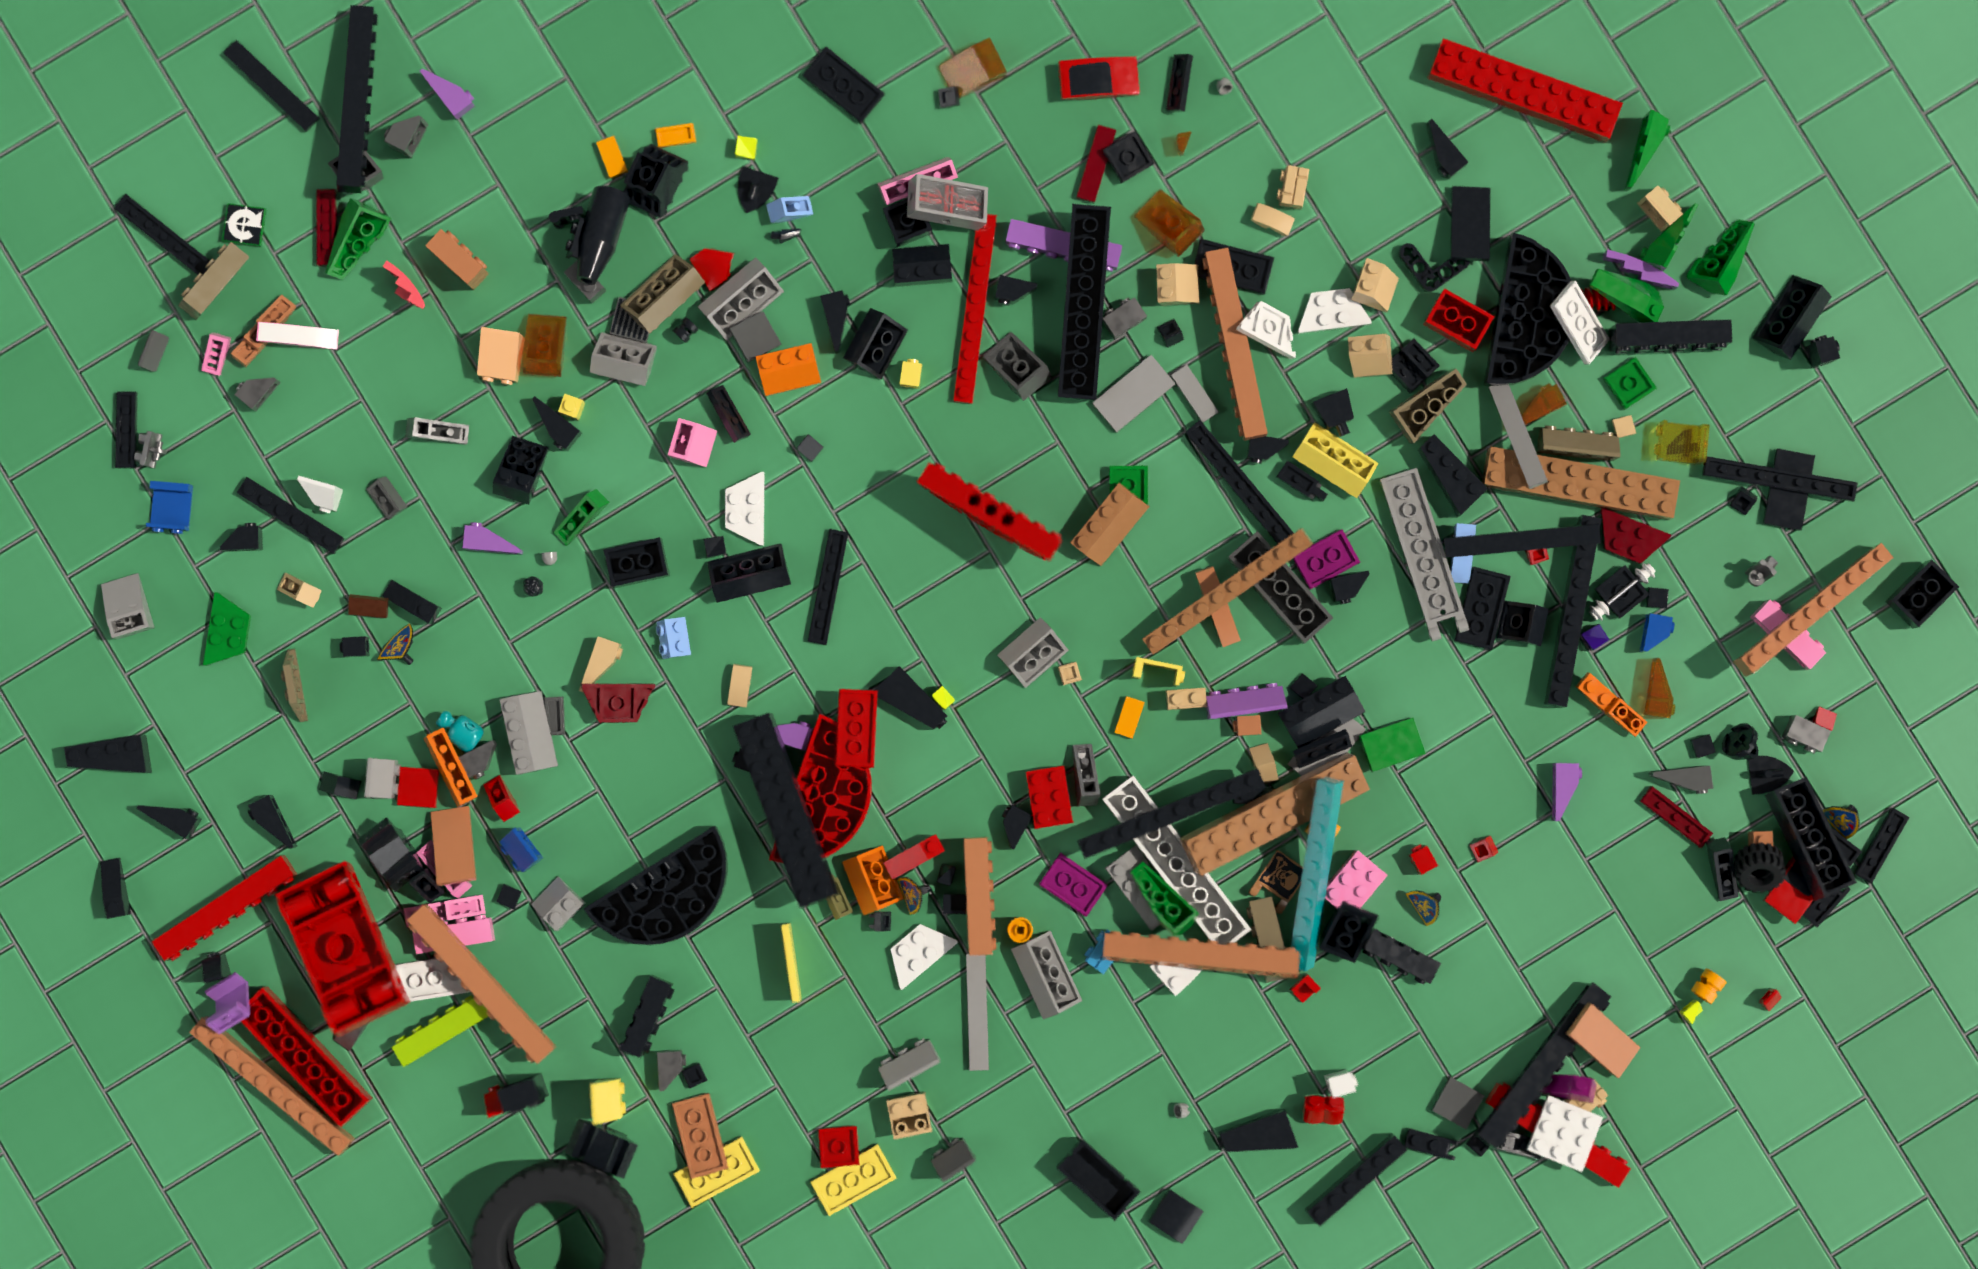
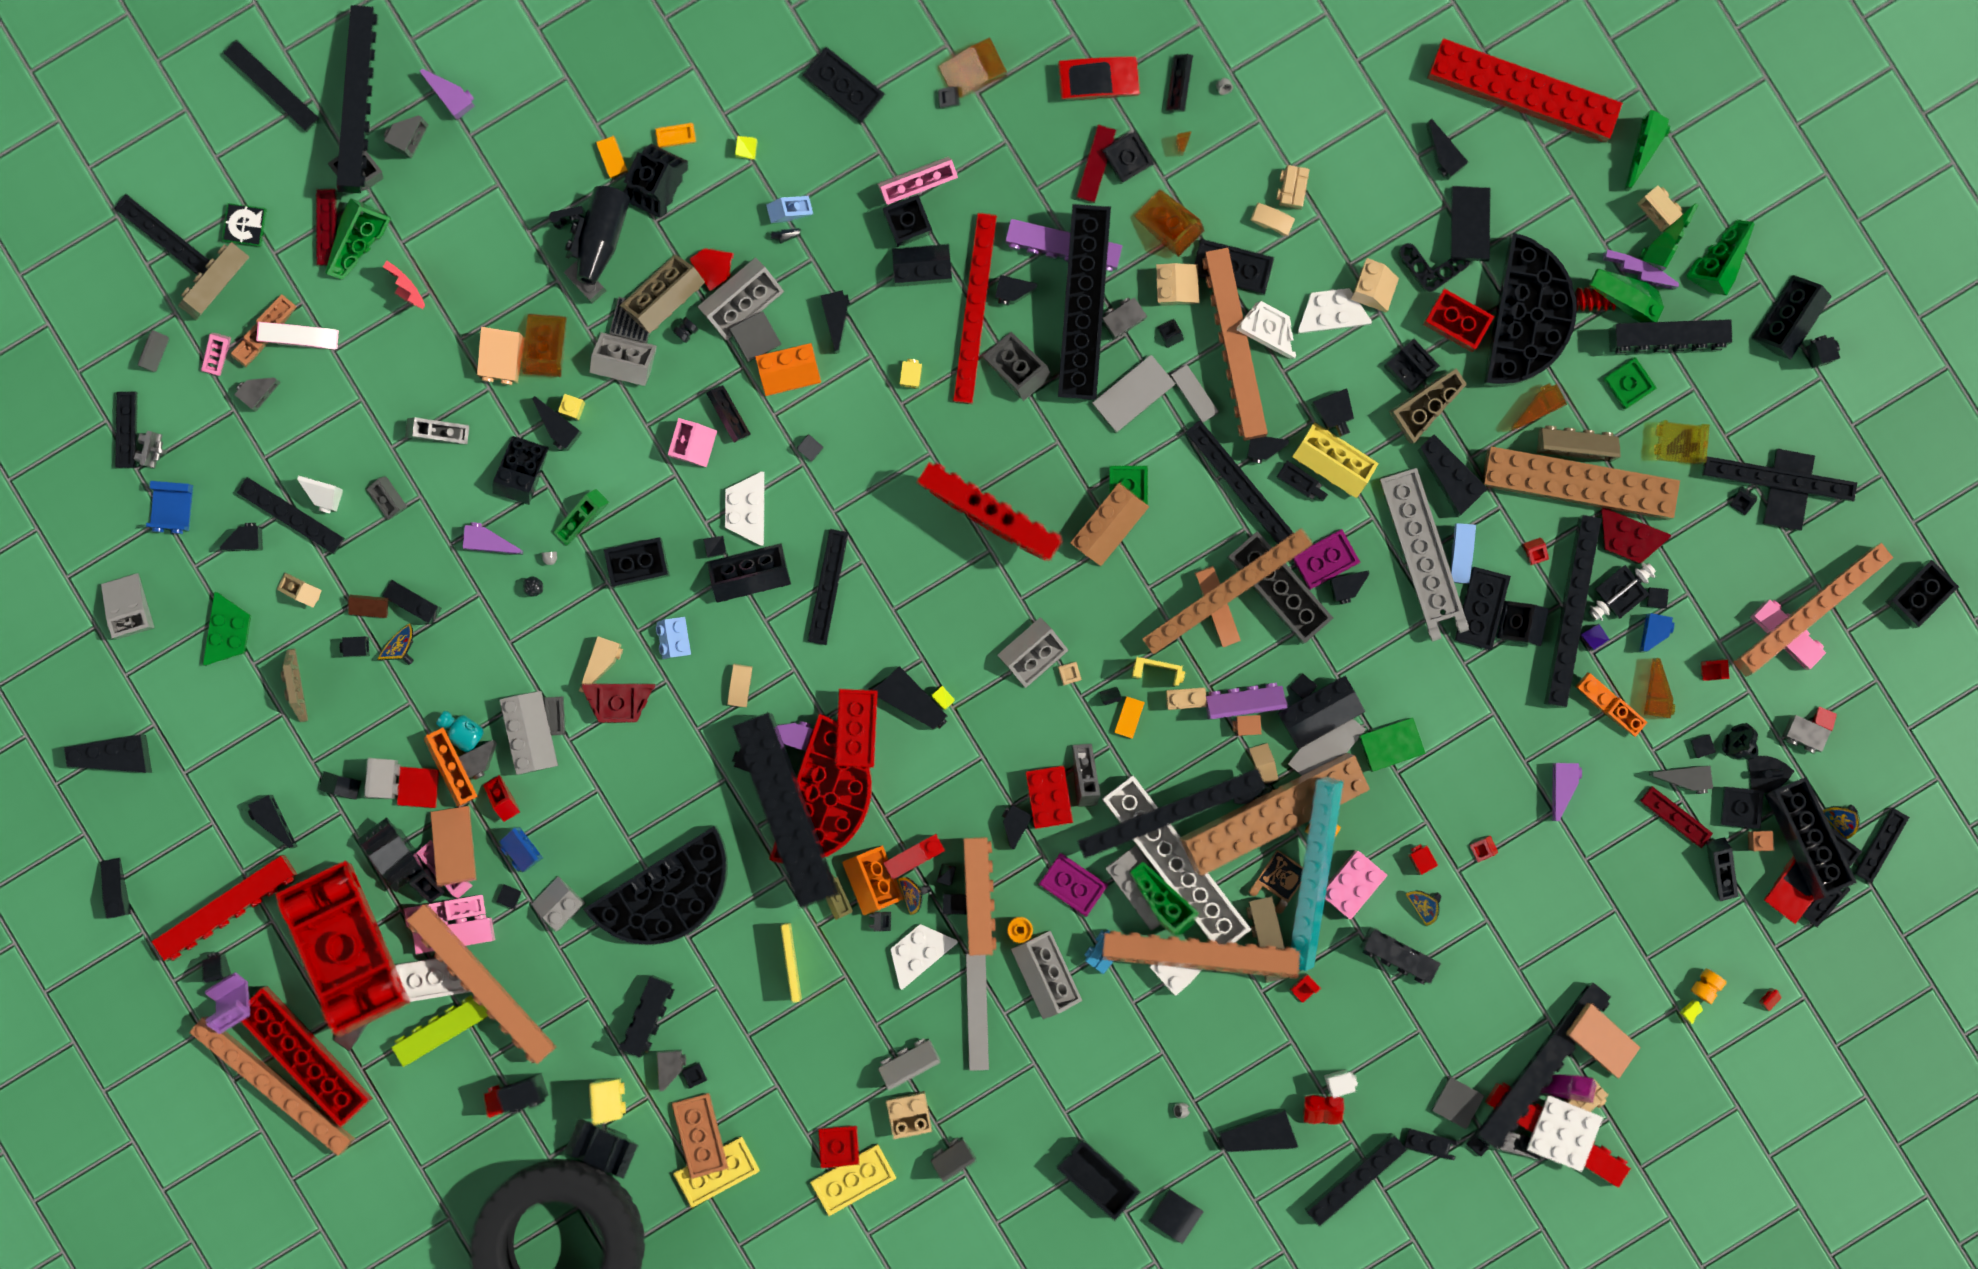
black slope [136,805,202,839] -> none
nougat brick [425,229,489,290] -> none
black shield [738,166,779,213] -> none
black slope [843,308,908,380] -> none
brick [907,174,988,230] -> none
black plate [1293,729,1352,769] -> none
black slope [1319,901,1379,963] -> none
tan slope [1348,334,1392,378] -> none
black tile [1444,523,1601,558] -> none
light grey tile [1489,385,1548,489] -> none
white tile [1550,281,1610,365] -> none
tan tile [1612,415,1636,438] -> none
black tyre [1734,842,1786,893] -> none
flat silver hips [1745,555,1778,587] -> none
none -> black slope [1100,687,1122,706]
none -> red panel [1701,660,1730,681]
none -> black plate [1720,786,1764,829]

